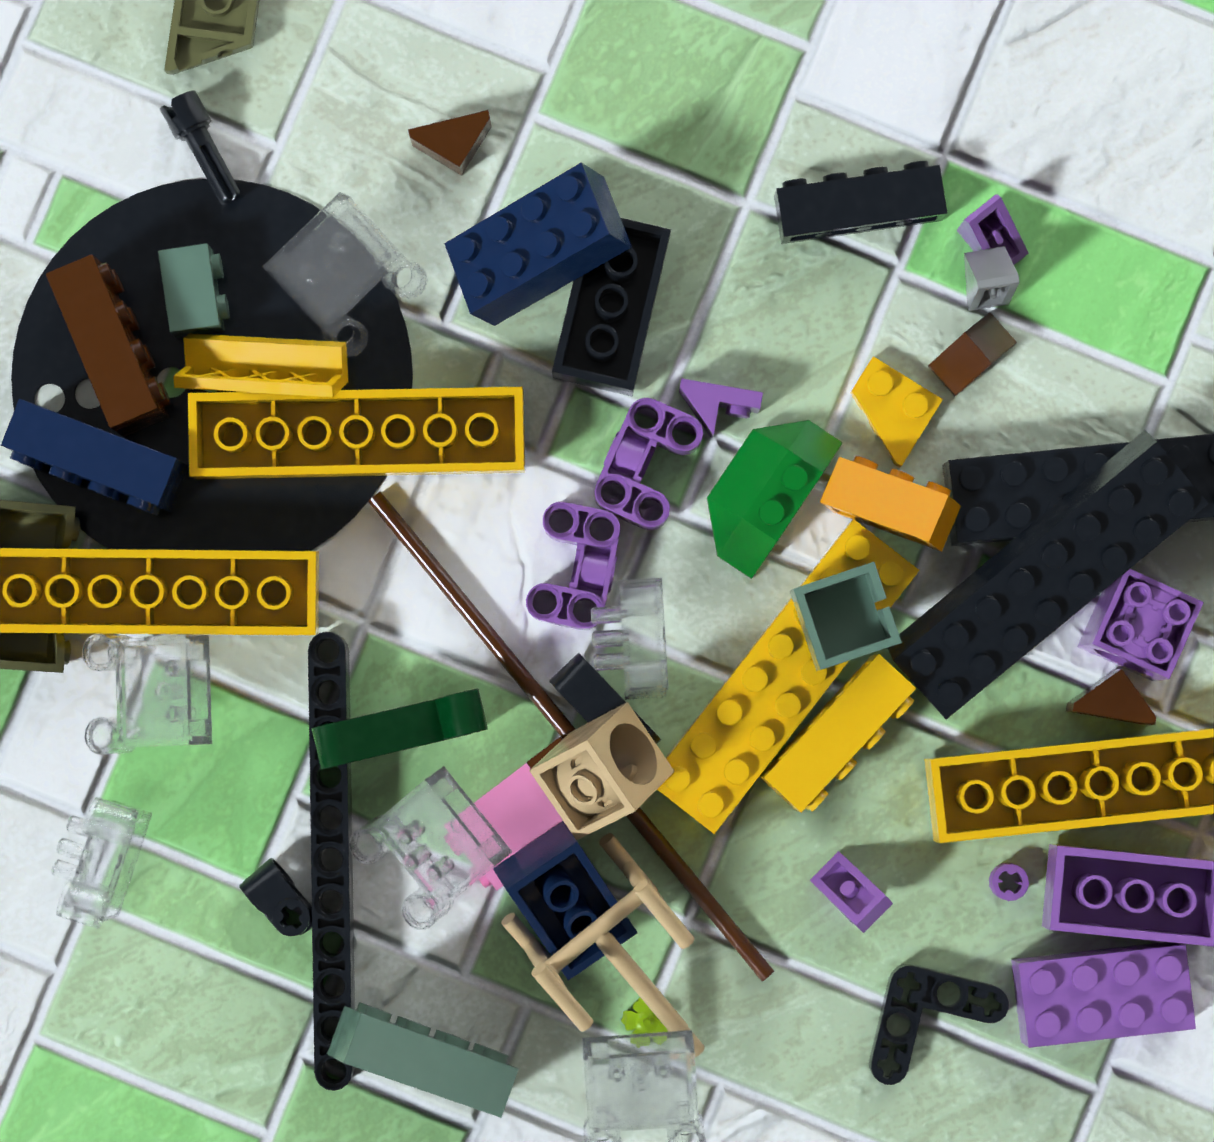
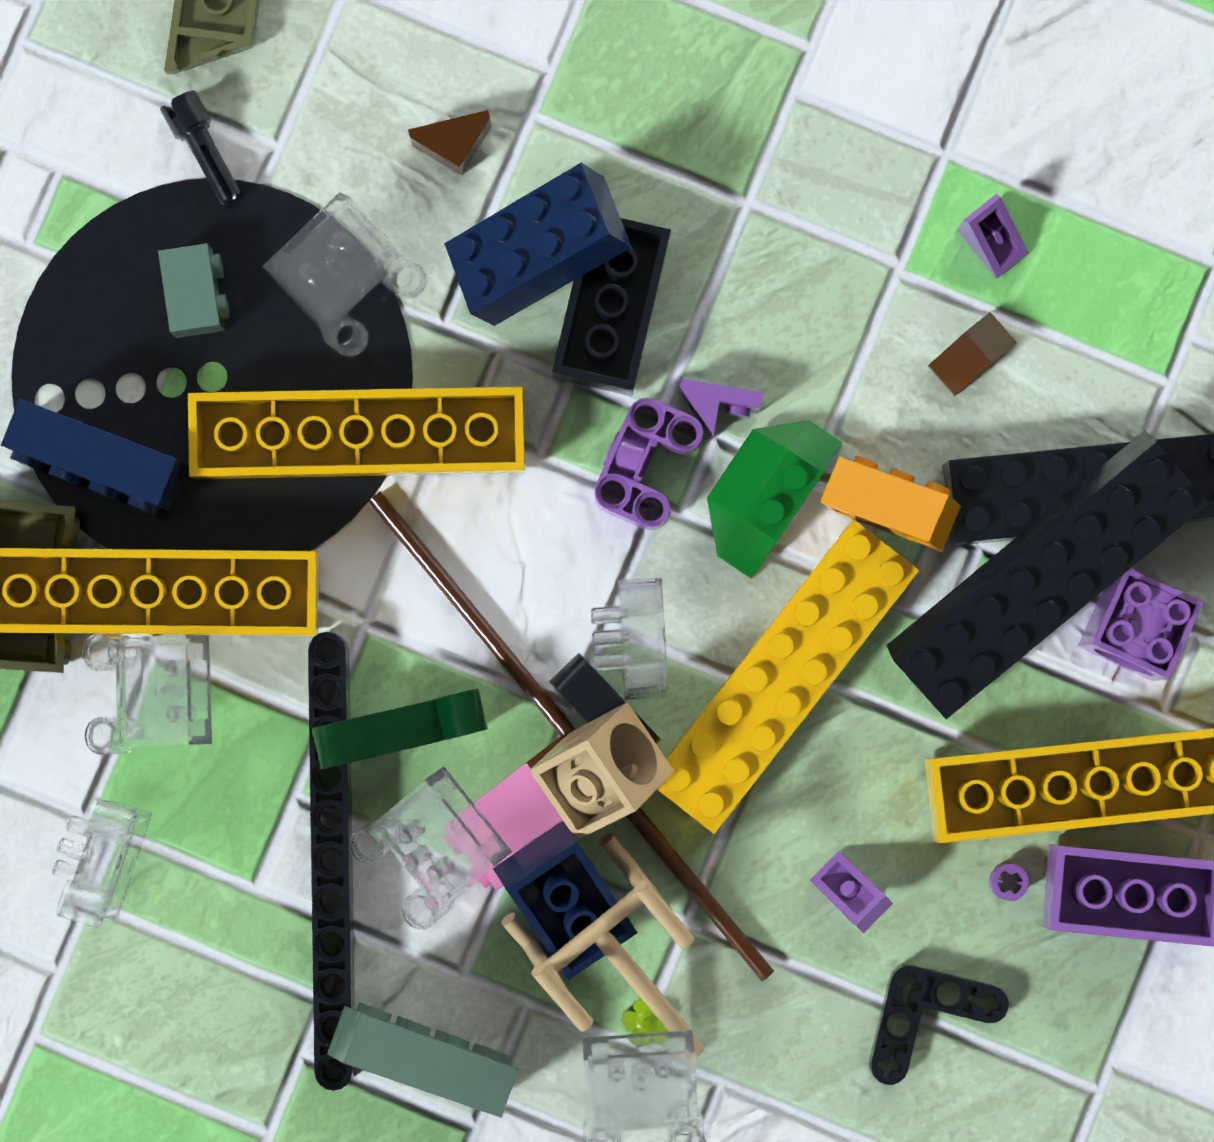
reddish brown brick [46,254,171,437] -> none
yellow fence [173,333,348,397] -> none
black piece [239,858,312,936] -> none
medium lavender beam [526,502,620,630] -> none
yellow brick [759,654,916,813] -> none
black brick [774,161,947,244] -> none
sand green piece [790,562,902,671] -> none
yellow wing [850,356,943,468] -> none
light grey slope [964,246,1020,311] -> none
medium lavender brick [1011,942,1196,1048] -> none
reddish brown slope [1066,669,1156,725] -> none

